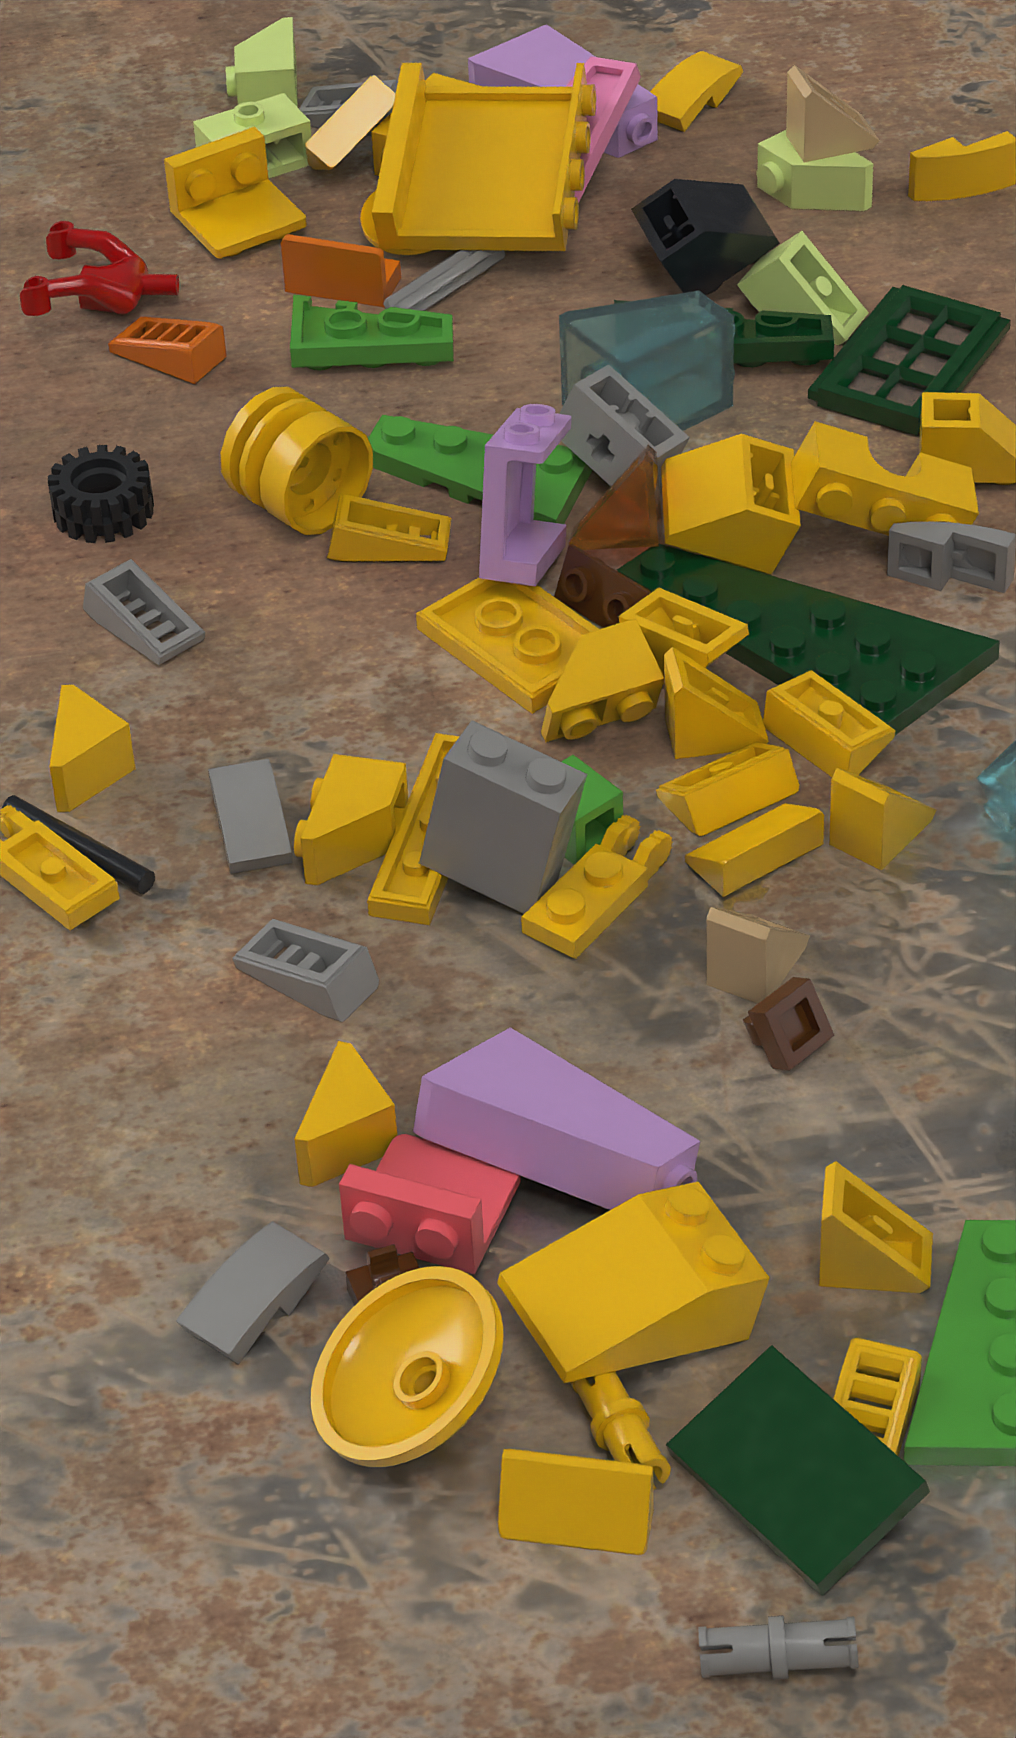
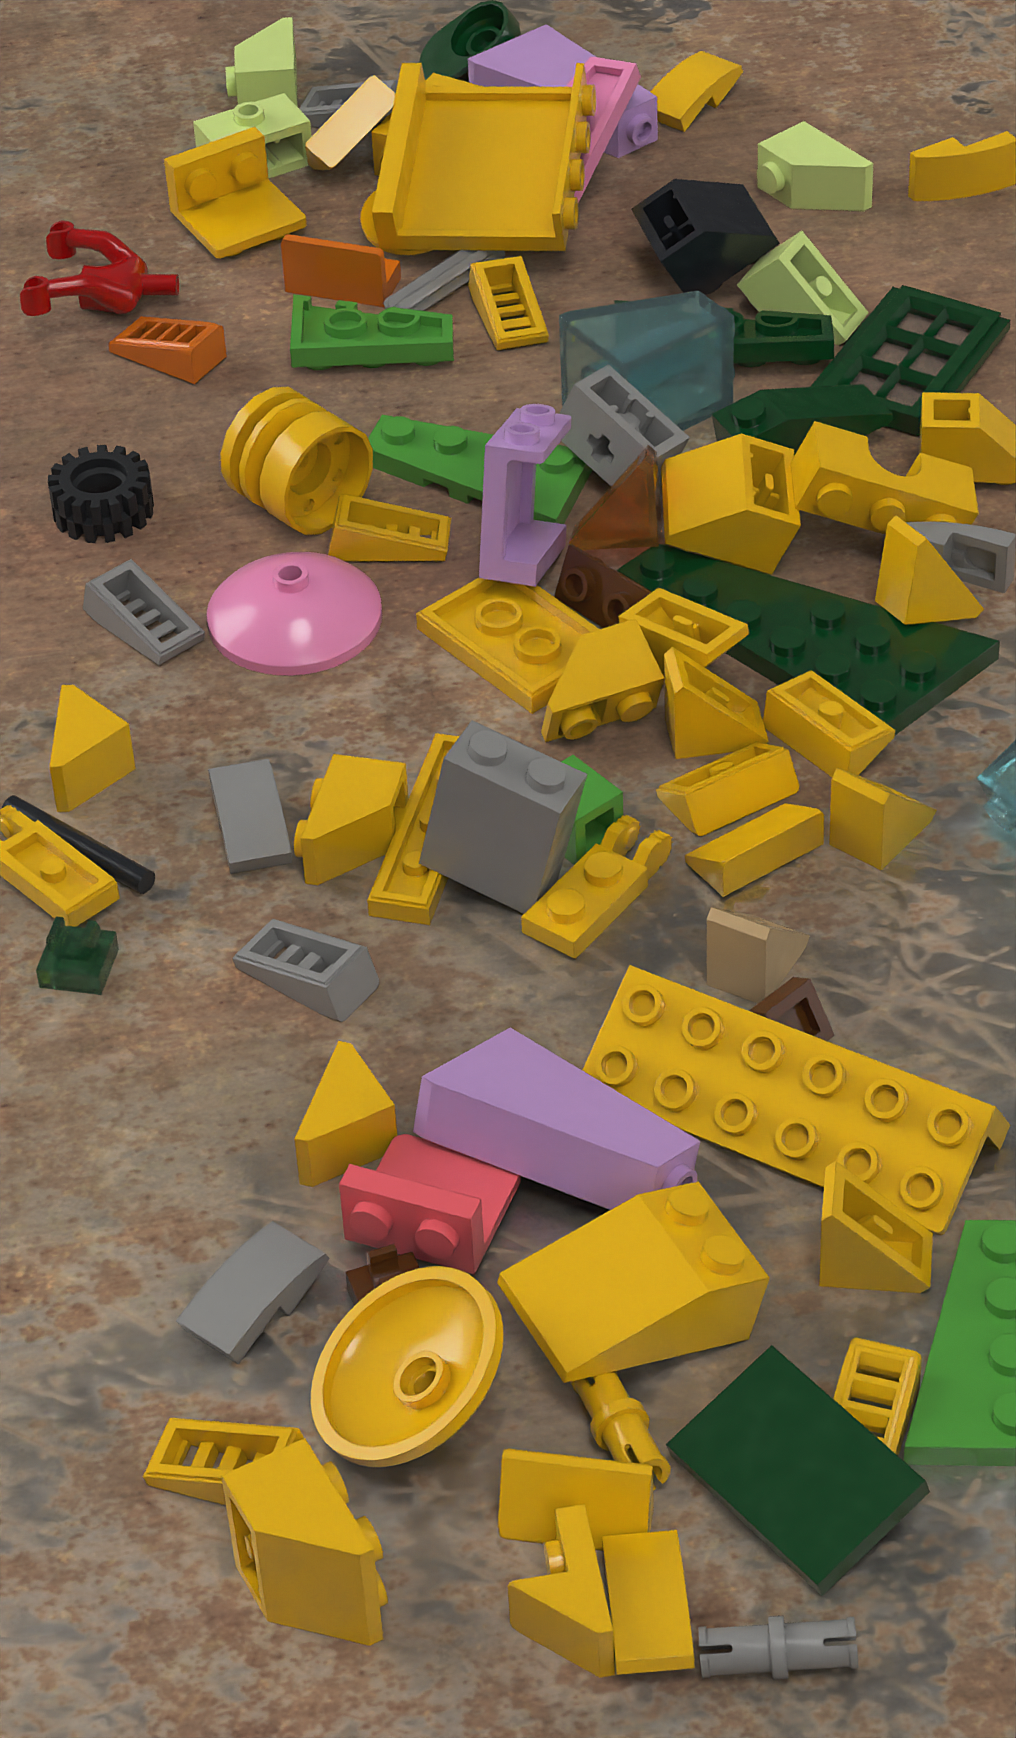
tan slope [786,65,880,162] -> none
none -> clear green tile [36,916,119,995]
none -> yellow slope [143,1418,304,1505]
none -> bright pink dish [207,552,382,675]
none -> yellow slope [221,1438,388,1646]
none -> dark green cap [419,0,521,80]
none -> yellow slope [468,256,549,350]
none -> yellow slope [507,1504,615,1678]
none -> yellow bracket [582,965,1011,1235]
none -> yellow slope [602,1530,695,1675]
none -> dark green slope [711,384,894,456]
none -> yellow slope [875,516,985,625]

